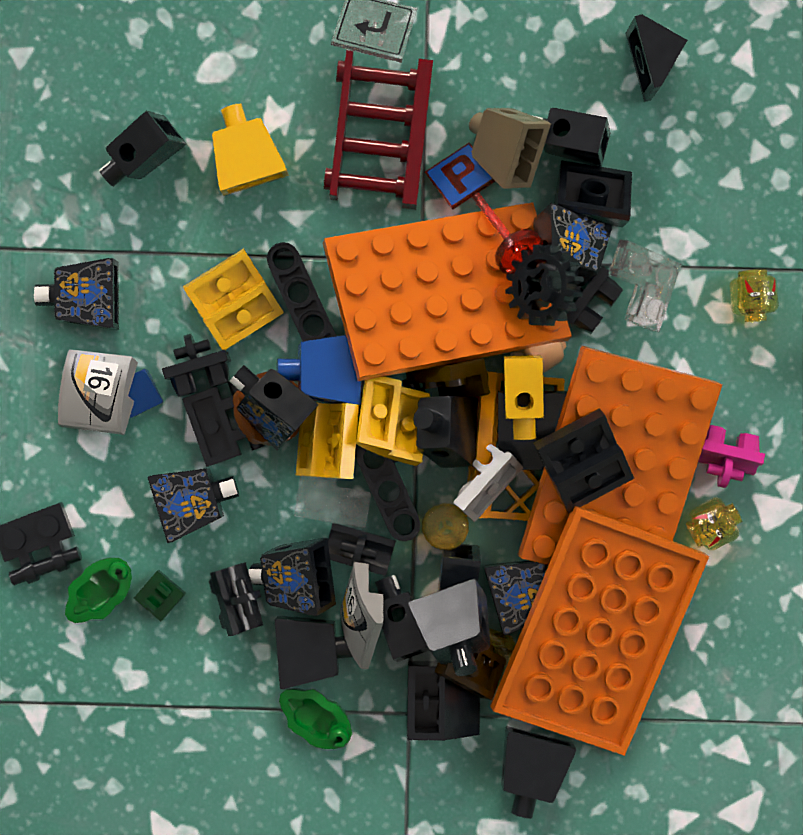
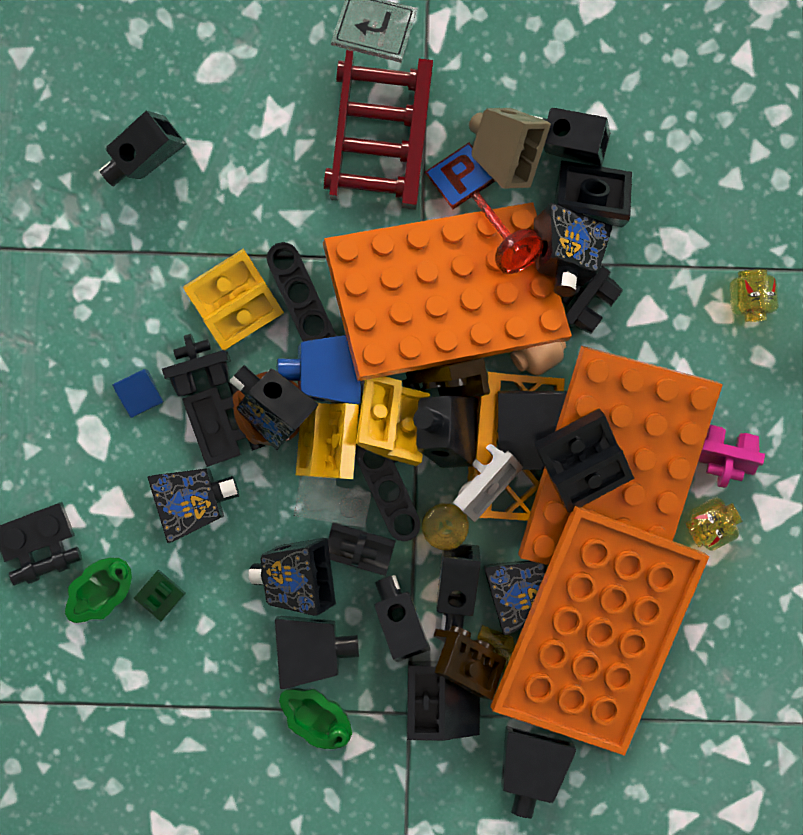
torso [34,258,119,330] -> none
light grey slope [58,350,138,435] -> none
black hips [209,562,263,636] -> none
yellow torso [212,104,289,196] -> none
light grey slope [340,562,383,669] -> none
torso [408,578,490,676] -> none
yellow torso [504,355,544,440] -> none
black gear [505,244,584,326] -> none
clear plate [608,239,682,332] -> none
black slope [625,14,688,102] -> none

